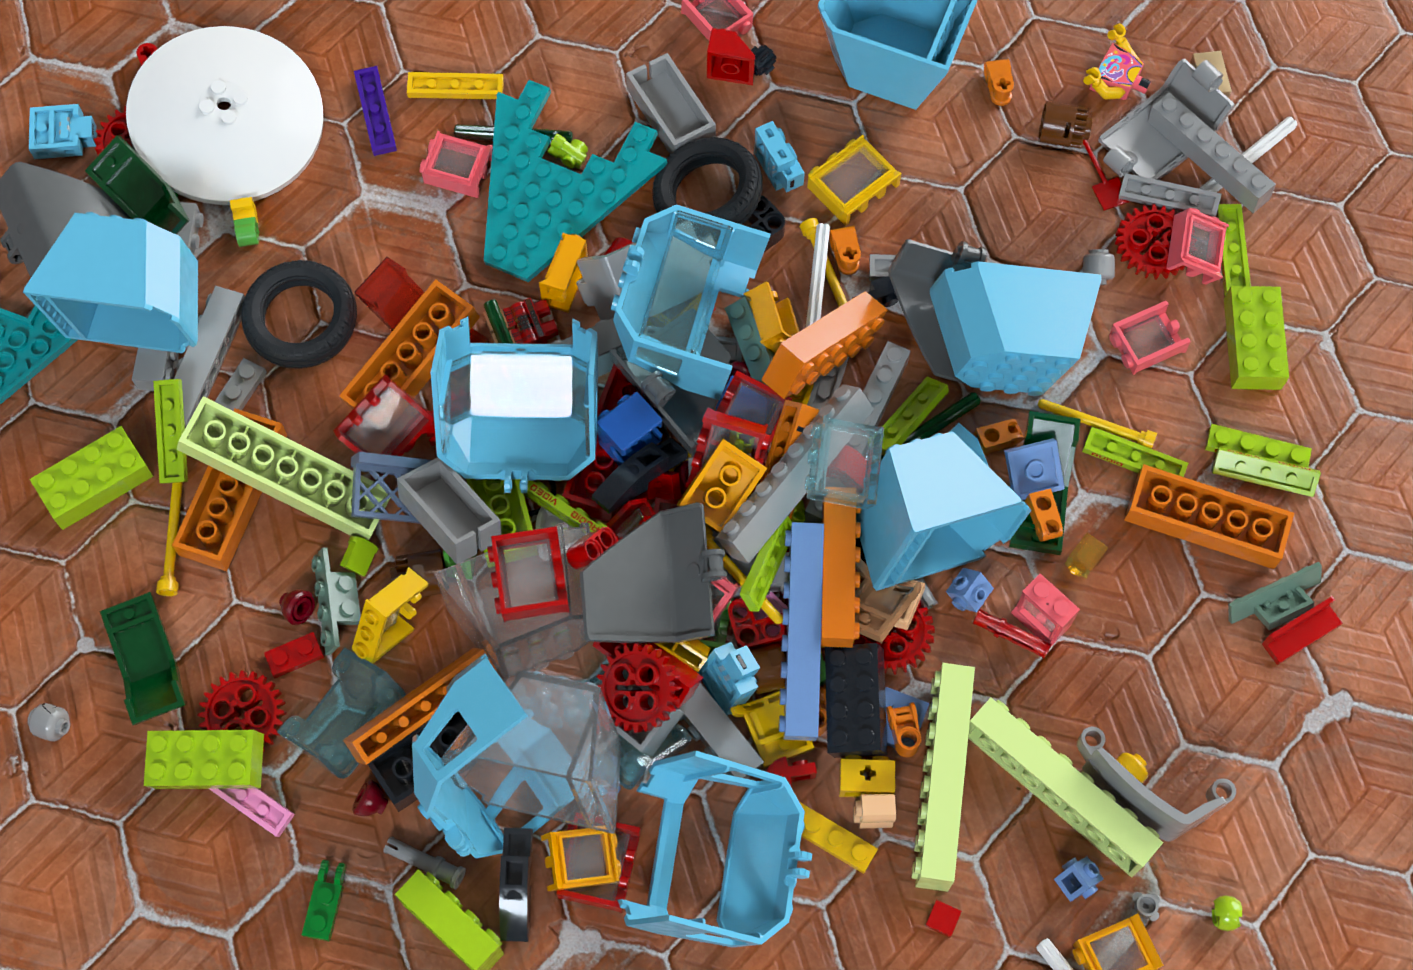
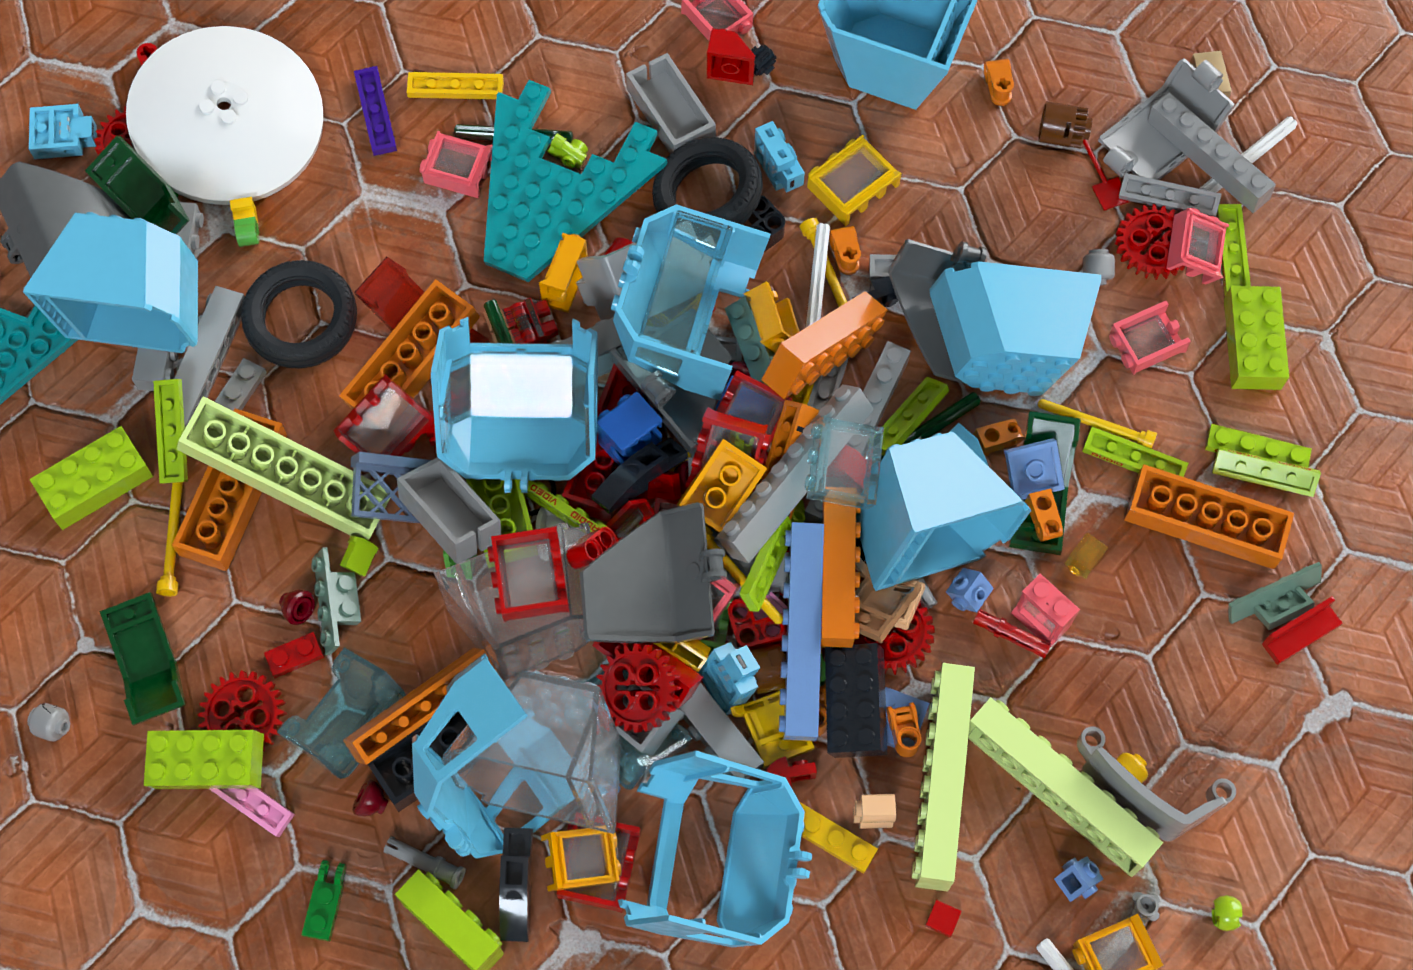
yellow window [352,567,429,665] -> none
reddish brown gear [390,549,448,597] -> none
yellow brick [839,755,895,797] -> none
torso [1083,24,1151,100] -> none

